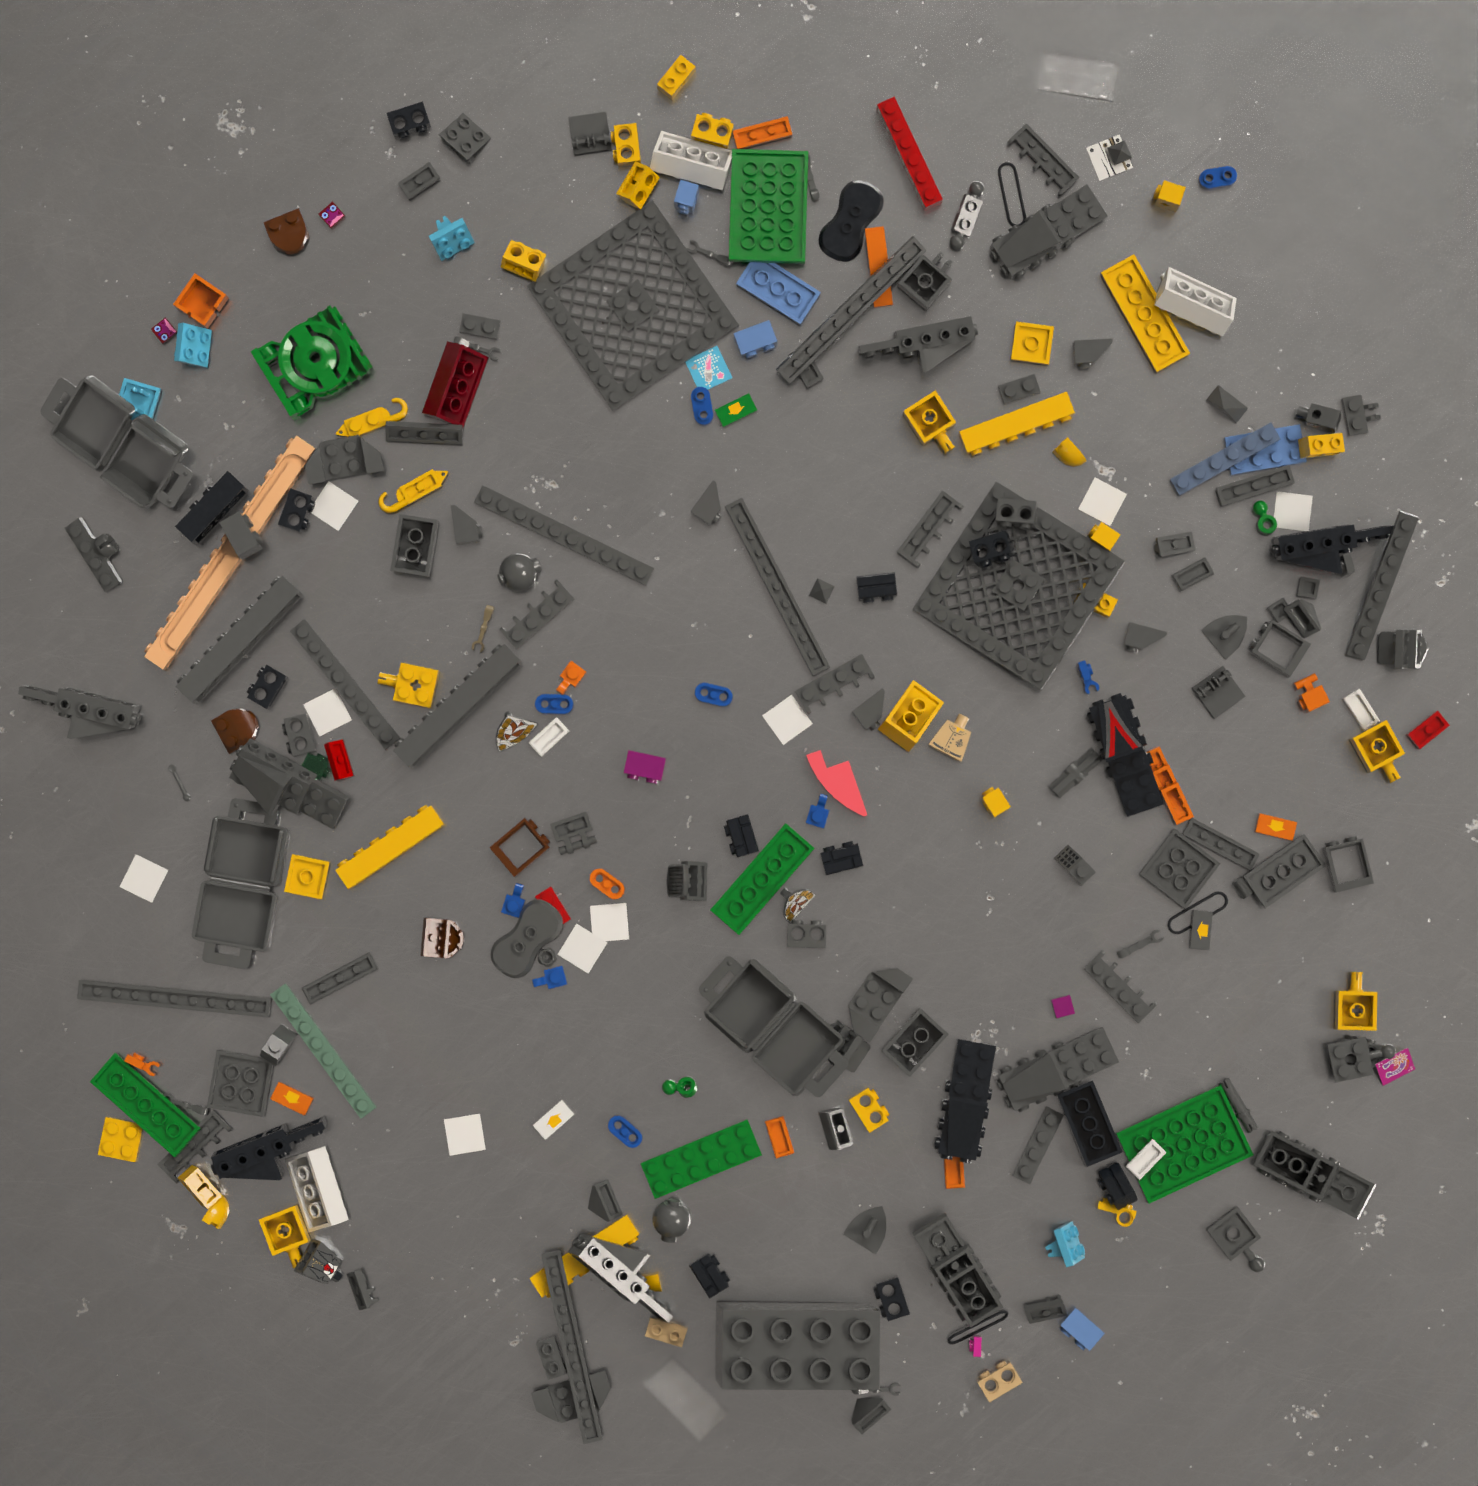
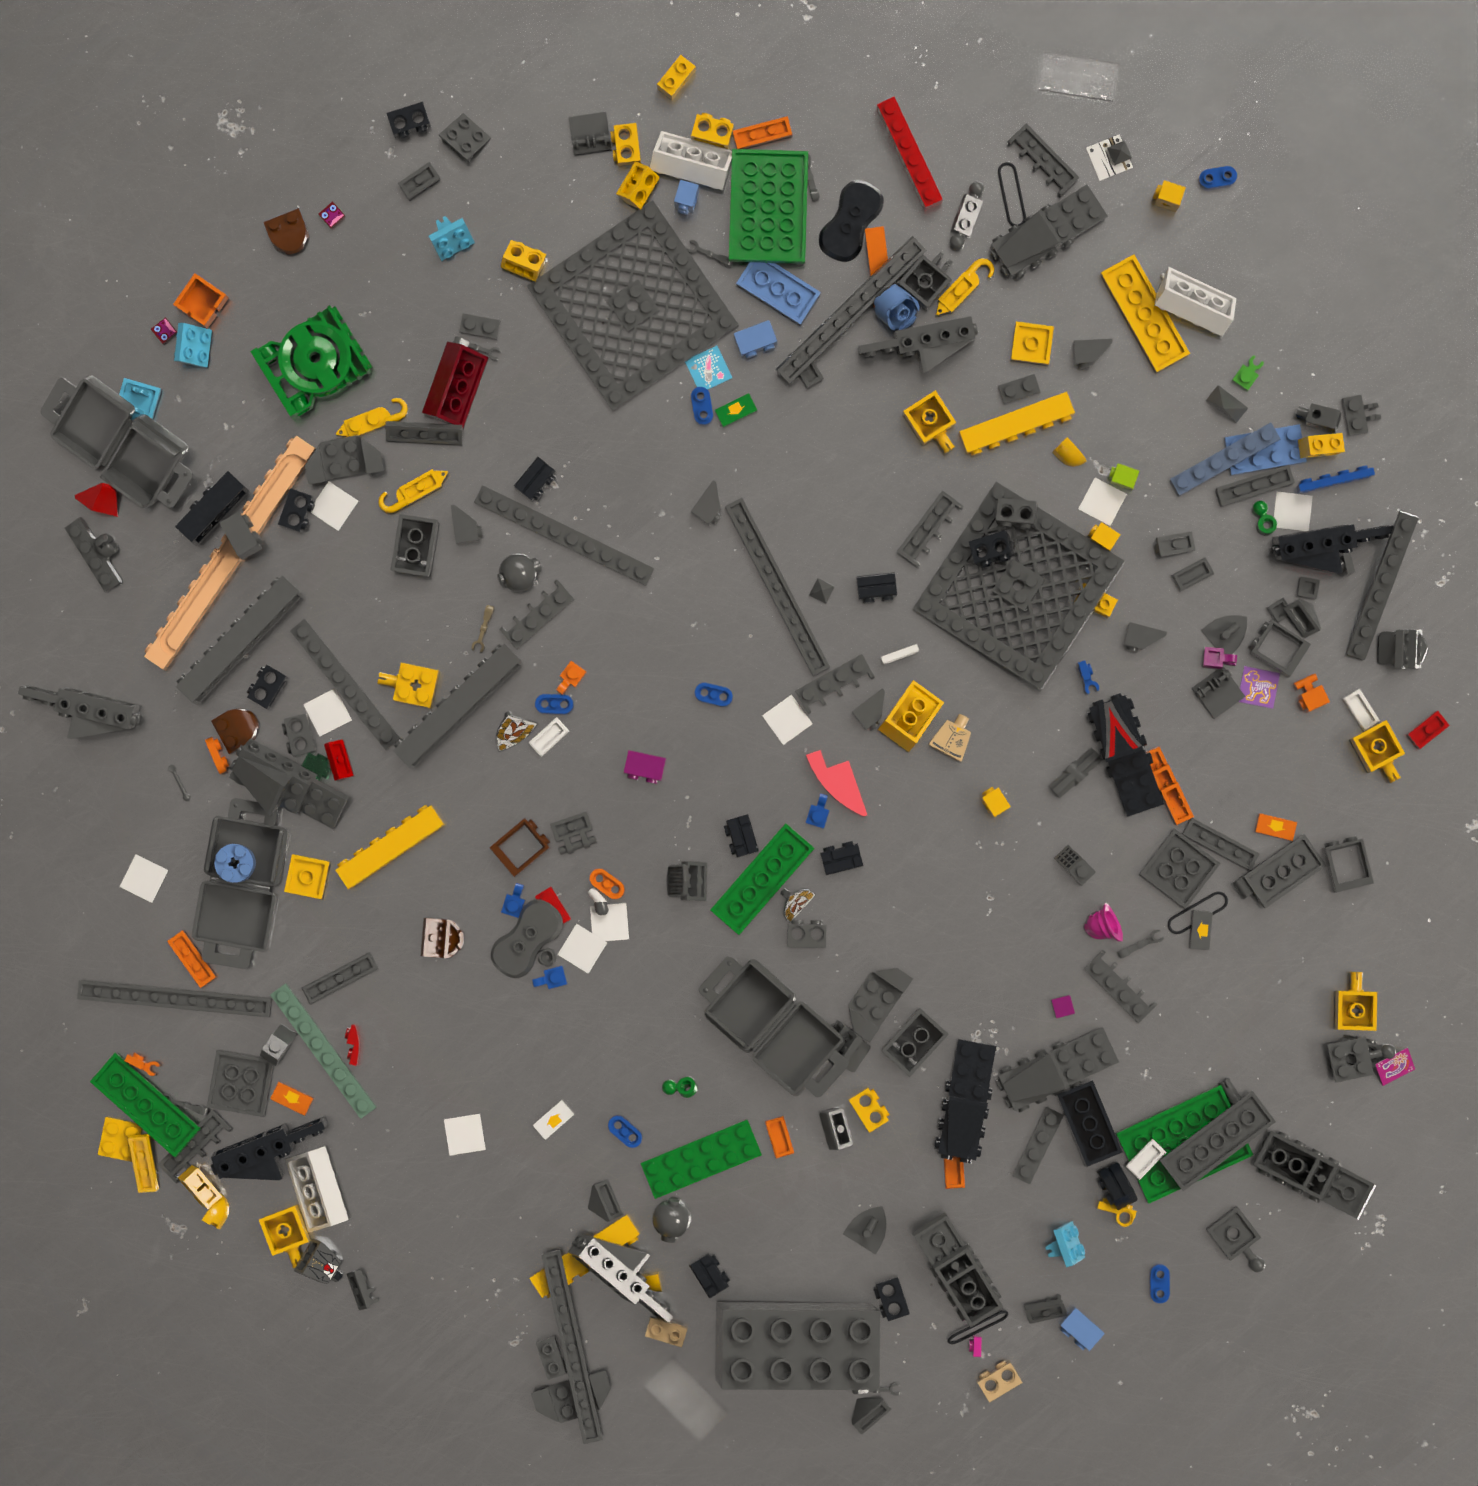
none -> red slope [75,483,118,517]
none -> yellow plate [128,1134,159,1193]
none -> orange plate [167,930,217,988]
none -> orange plate [205,737,229,775]
none -> medium blue brick [214,844,256,883]
none -> red slope [345,1024,361,1066]
none -> black brick [514,457,556,502]
none -> arm [588,888,609,915]
none -> medium blue brick [874,284,920,330]
none -> white tile [880,644,919,665]
none -> yellow plate [936,258,994,316]
none -> dark pink piece [1084,903,1123,942]
none -> lime brick [1109,463,1139,491]
none -> blue plate [1150,1264,1170,1303]
none -> dark grey plate [1160,1091,1276,1191]
none -> magenta plate [1203,647,1237,669]
none -> bright green plate [1232,355,1264,391]
none -> medium lavender sticker [1239,666,1280,709]
none -> blue plate [1296,465,1375,494]

